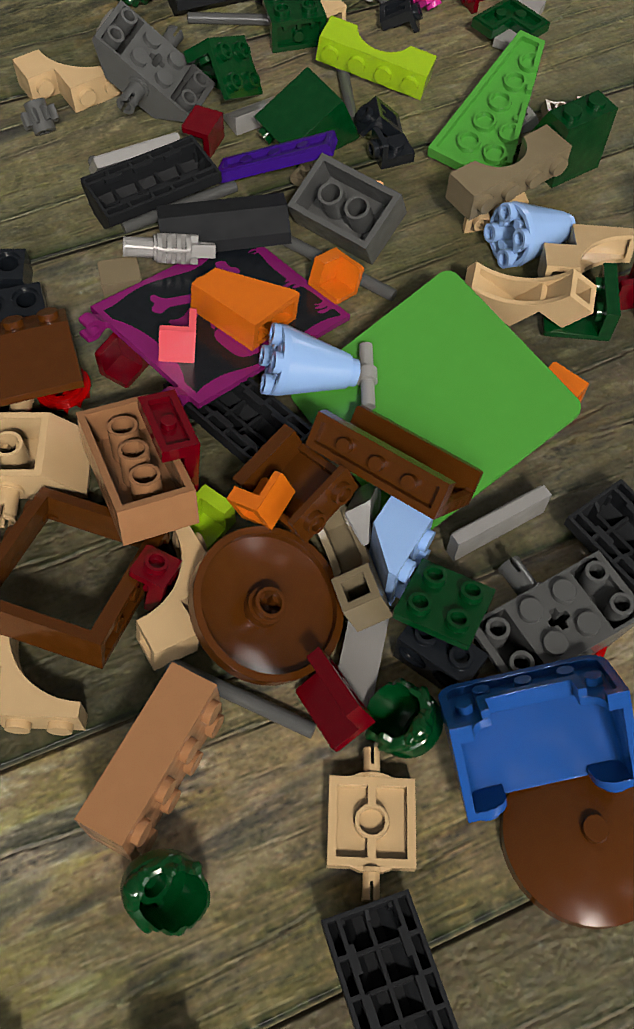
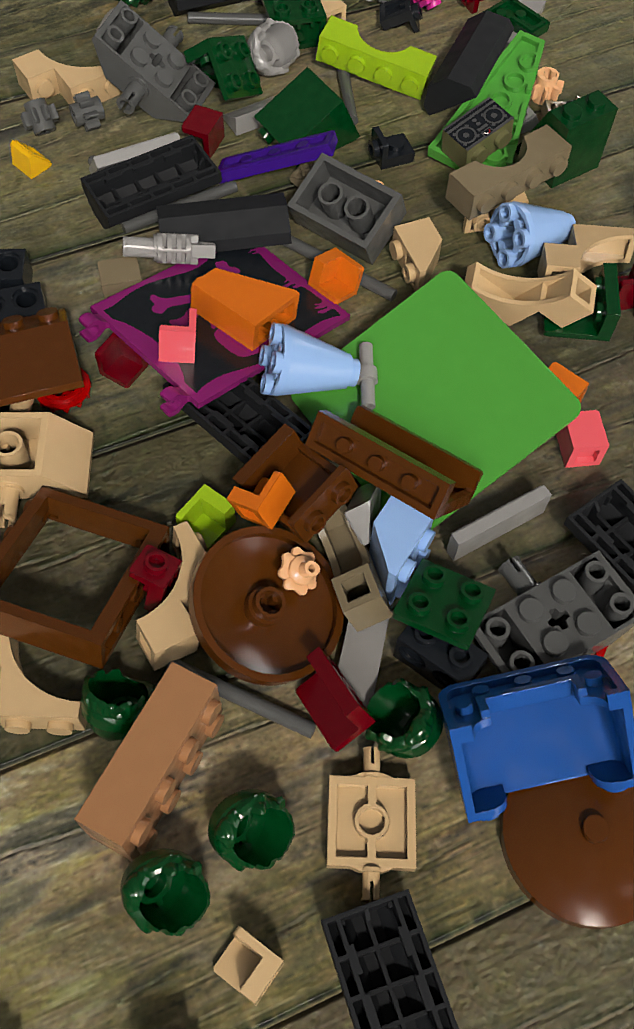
medium nougat brick [76,394,200,546] -> none
dark red panel [137,389,200,492] -> none
black bracket [355,96,403,137] -> none
none -> yellow slope [10,140,52,179]
none -> dark grey gear [69,90,105,132]
none -> dark green hair [81,668,156,742]
none -> dark green hair [208,789,295,872]
none -> tan panel [213,925,284,1006]
none -> light grey hair [247,18,300,77]
none -> light nougat plant [277,546,320,595]
none -> tan slope [389,217,442,292]
none -> black piece [424,10,514,116]
none -> brick [441,97,514,168]
none -> light nougat gear [531,67,564,105]
none -> coral panel [556,410,609,468]

